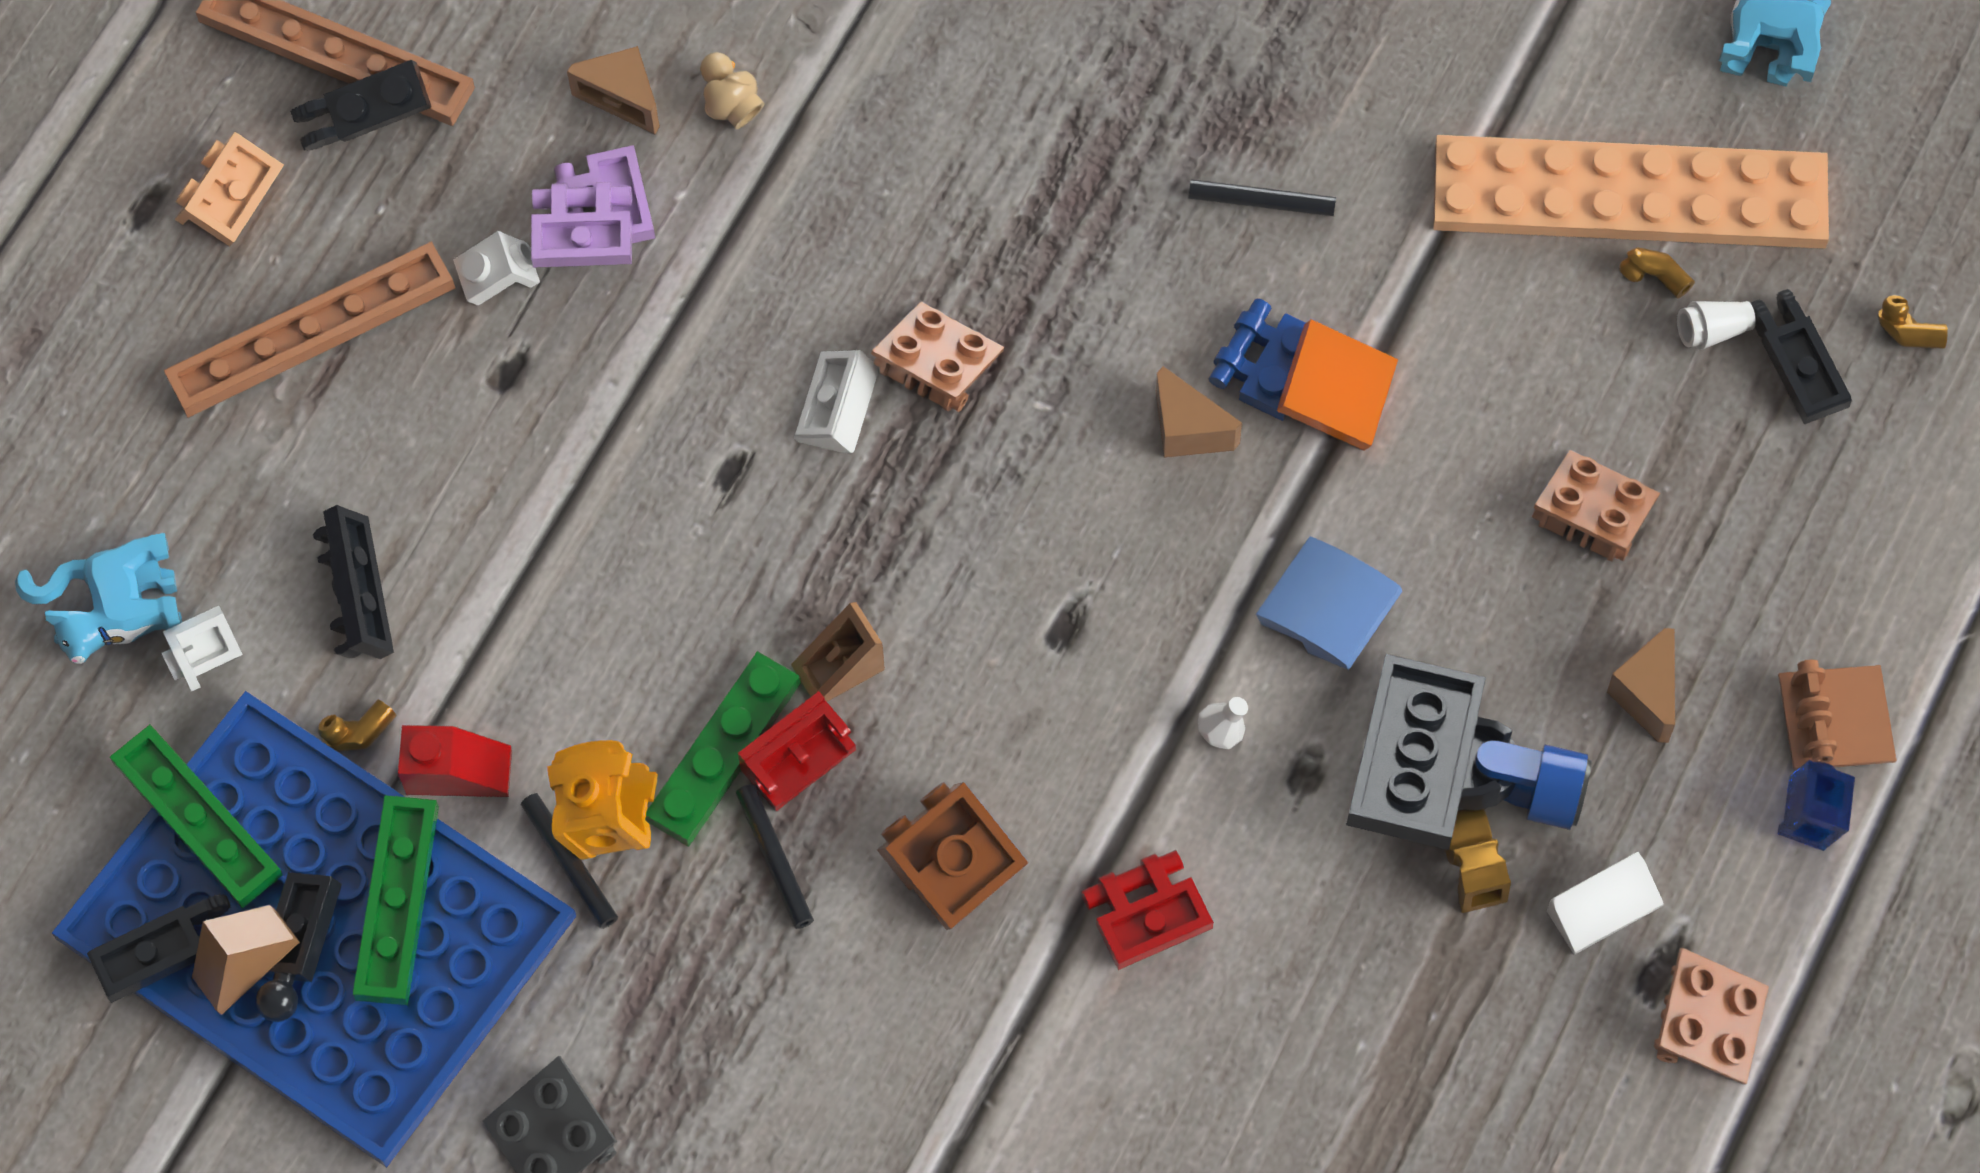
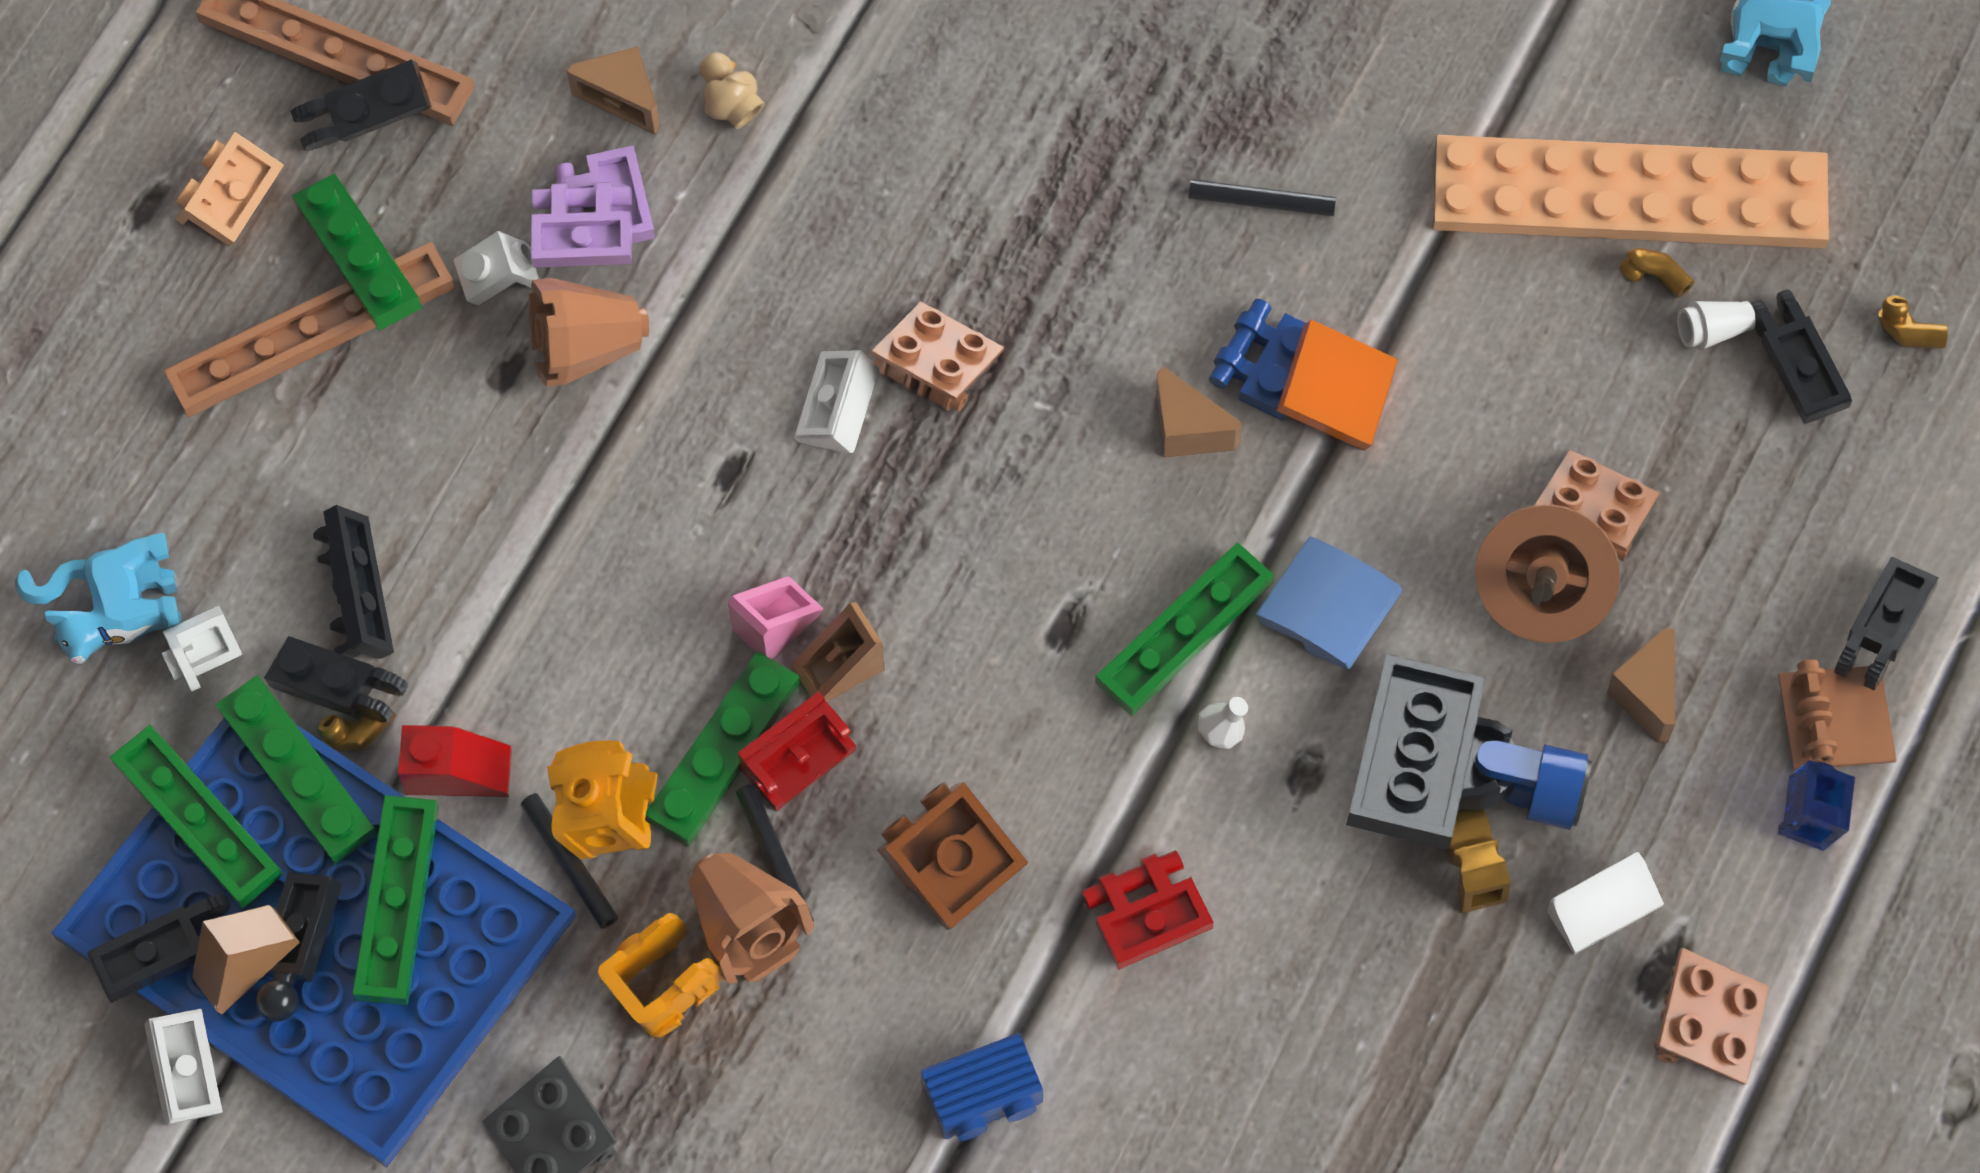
none -> white slope [145,1009,223,1126]
none -> green plate [215,675,377,865]
none -> black hinge [264,636,409,723]
none -> green plate [292,173,422,331]
none -> nougat cone [528,278,649,387]
none -> light orange piece [598,913,723,1038]
none -> nougat cone [688,853,814,983]
none -> bright pink slope [728,576,824,659]
none -> blue brick [920,1033,1043,1141]
none -> green plate [1095,542,1274,717]
none -> nougat piece [1475,504,1620,643]
none -> black hinge [1834,557,1939,691]

